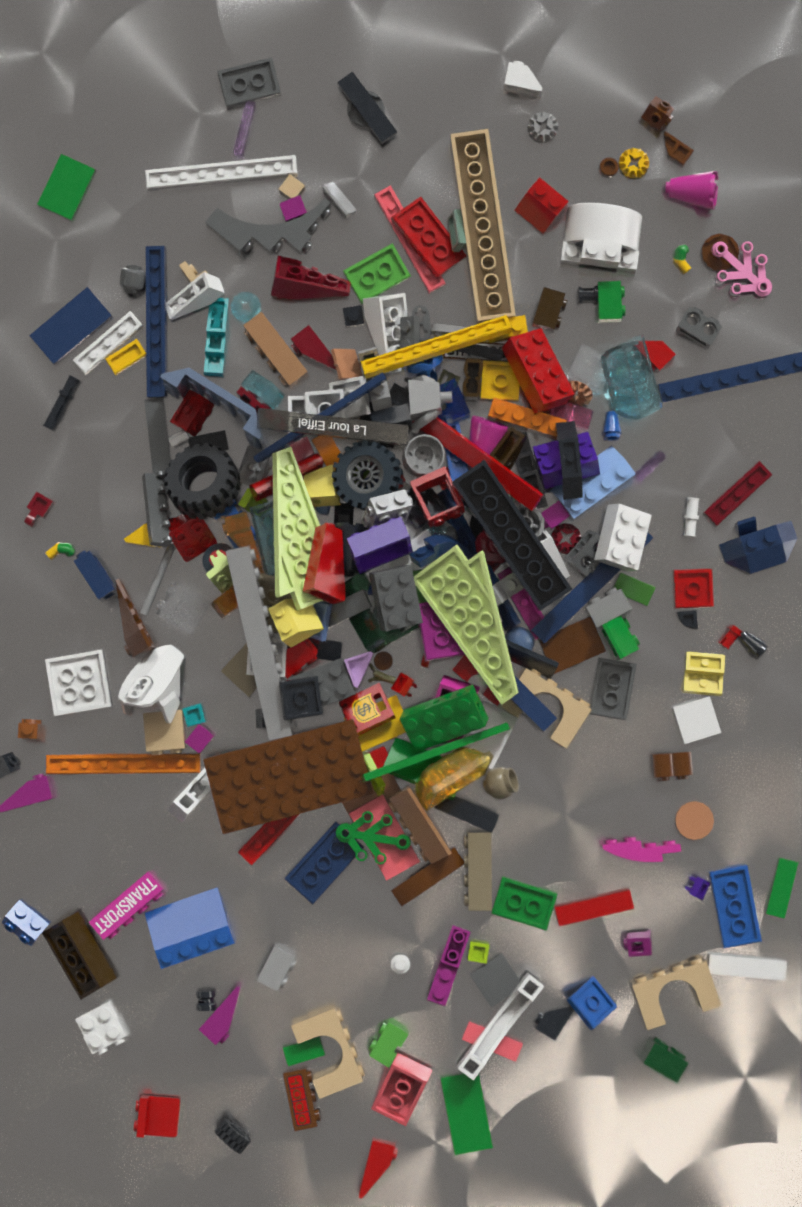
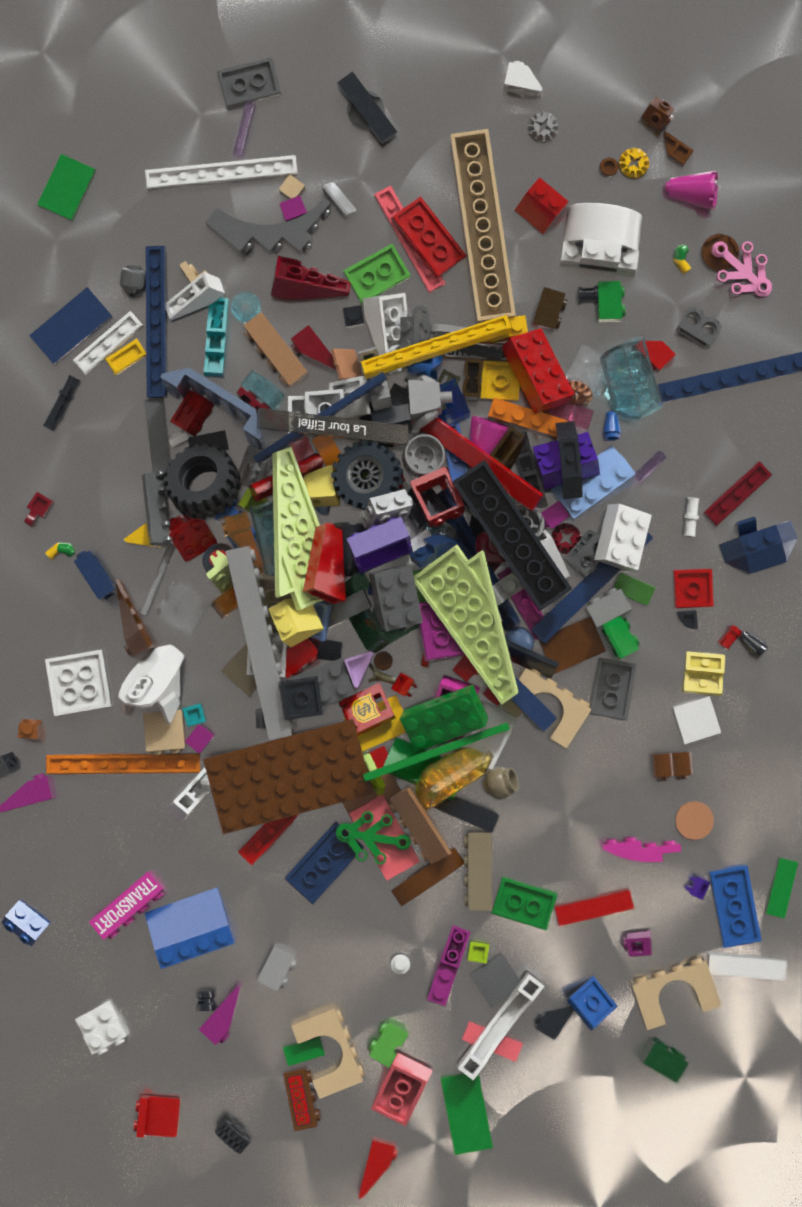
dark brown slope [42,912,117,1000] -> none
black slope [334,503,354,525] -> none
sand green tile [447,209,466,252] -> none

